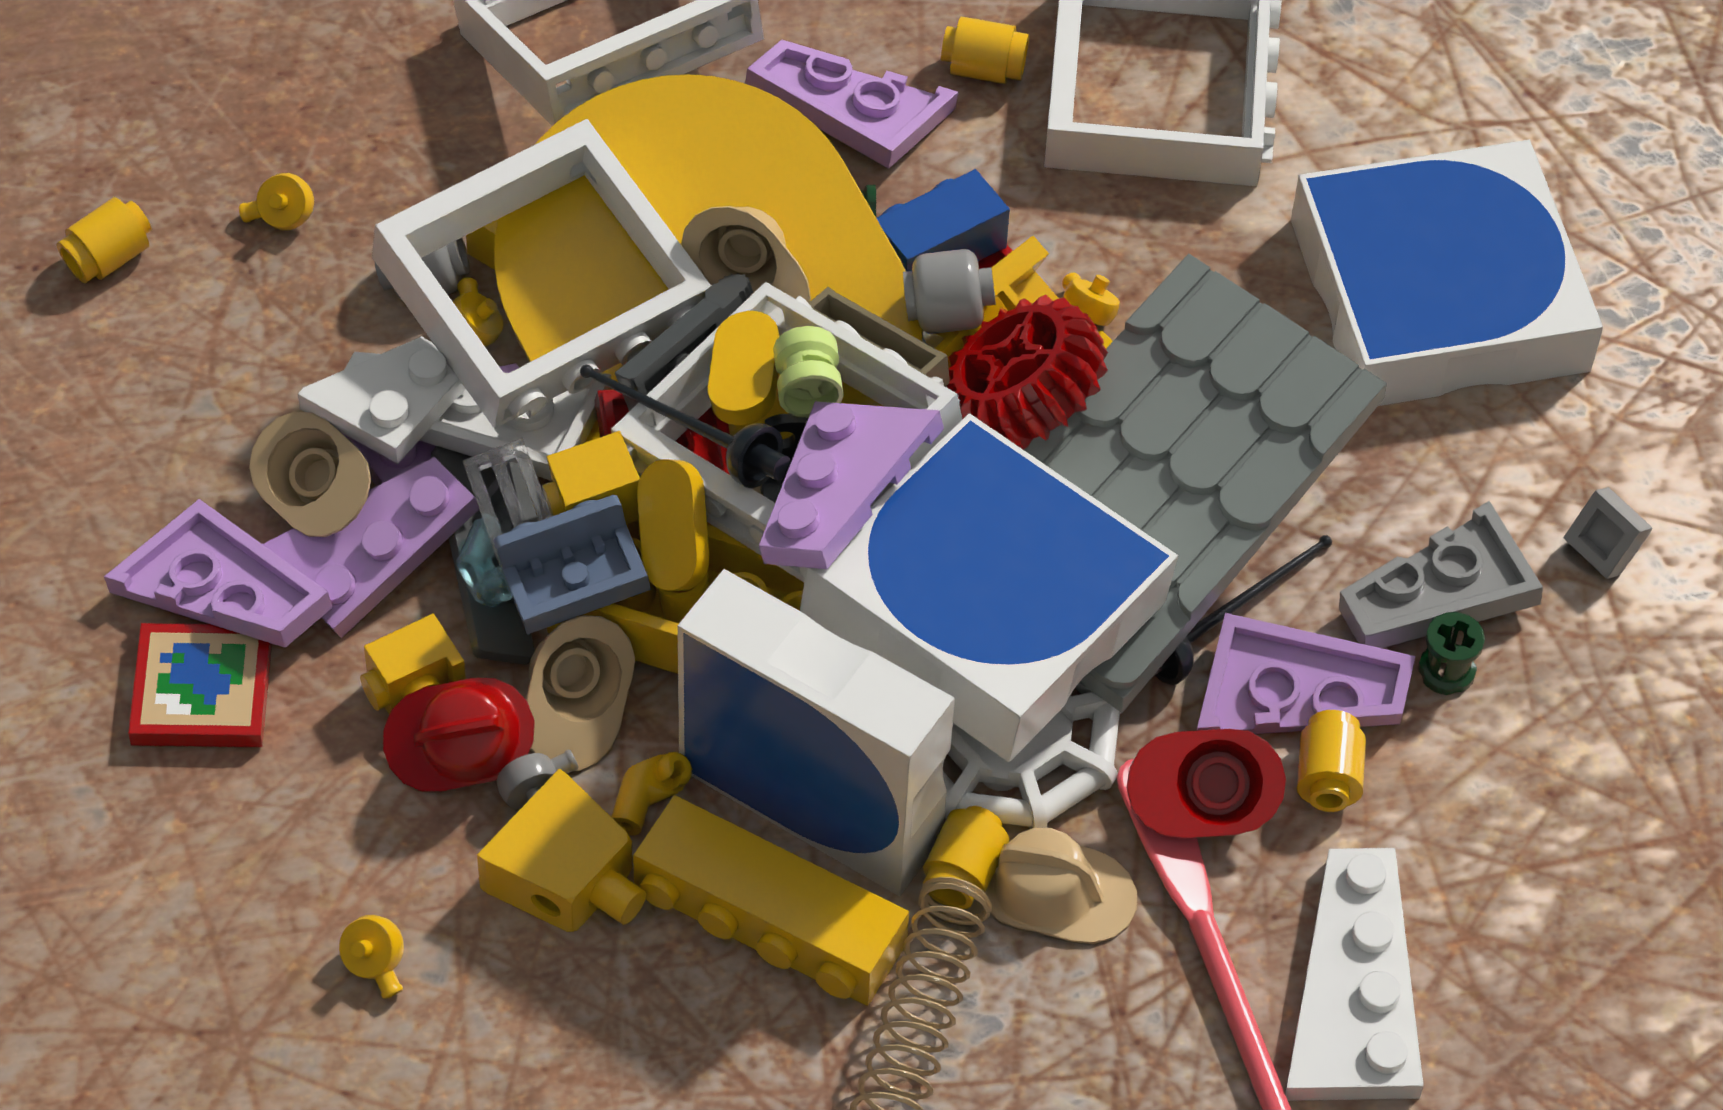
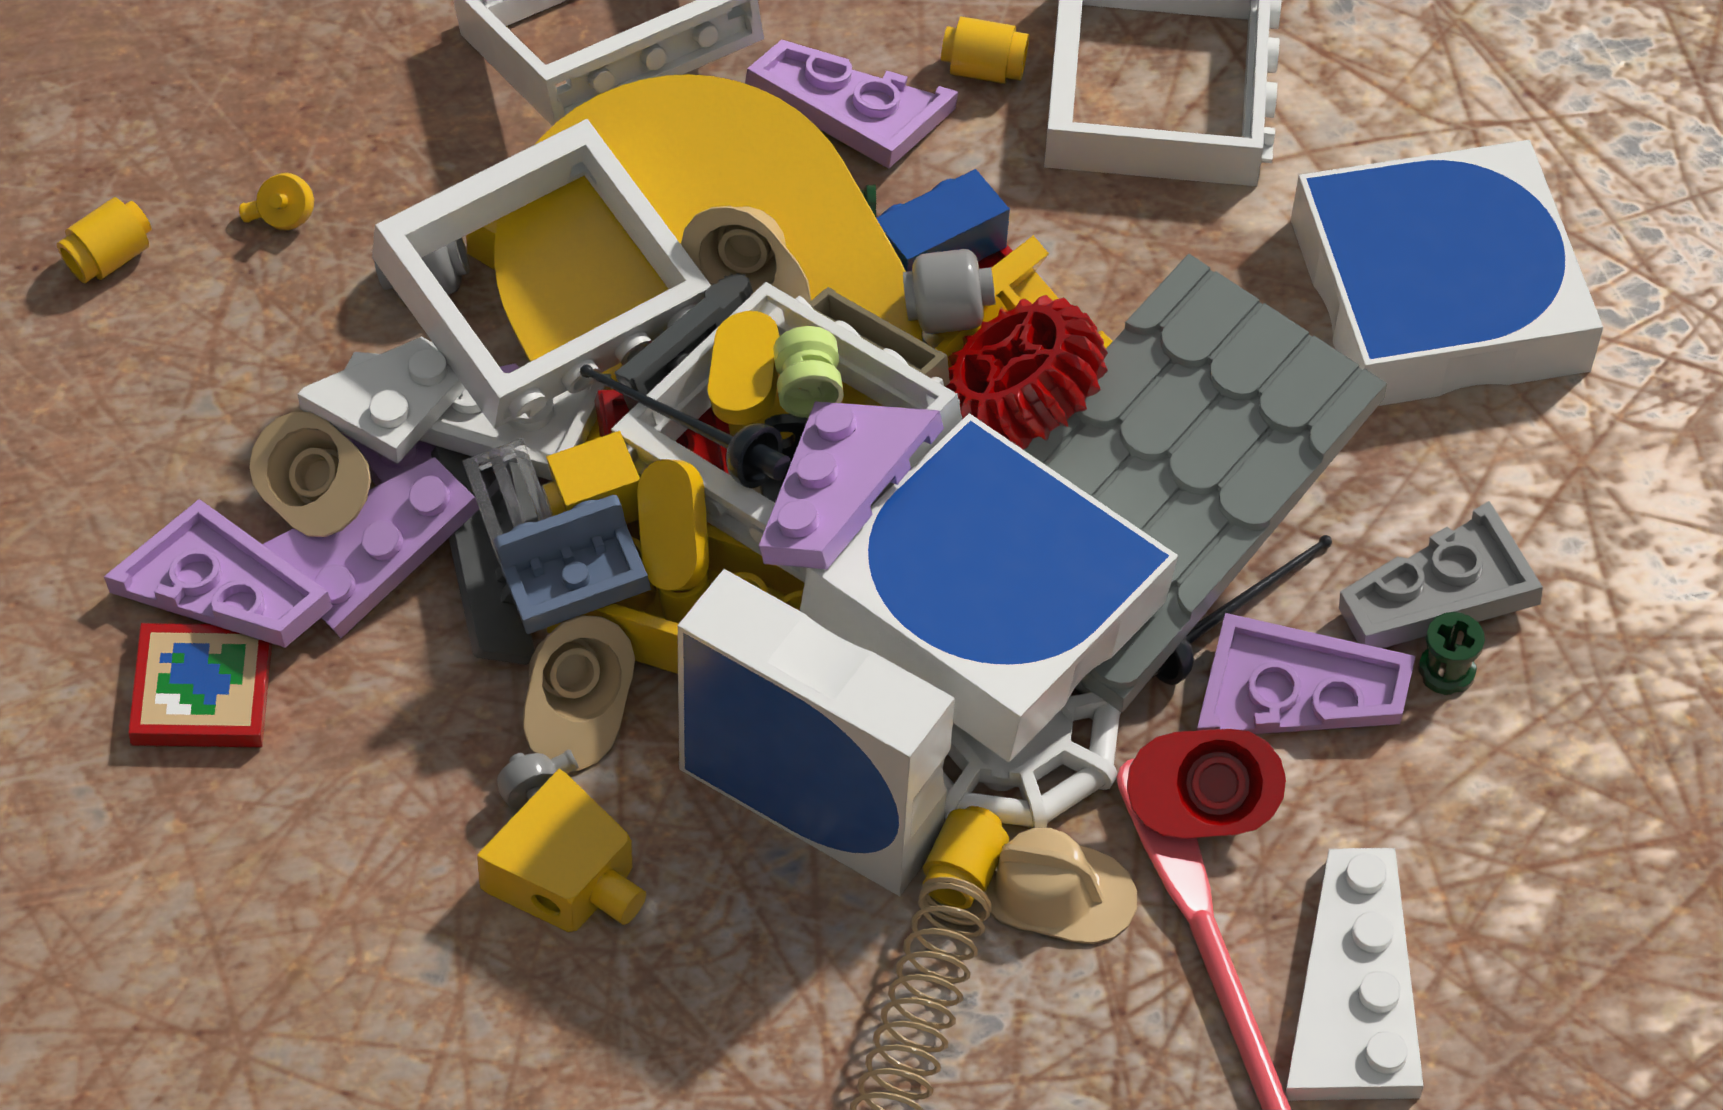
yellow piece [339,915,404,999] -> none
yellow brick [360,613,466,715] -> none
red piece [383,678,535,792] -> none
yellow piece [453,278,503,347] -> none
clear light blue arm [456,518,512,607] -> none
yellow arm [611,752,692,836] -> none
yellow brick [633,795,909,1006] -> none
yellow piece [1062,273,1120,326] -> none
yellow brick [1297,710,1366,812] -> none
light grey tile [1563,487,1653,579] -> none

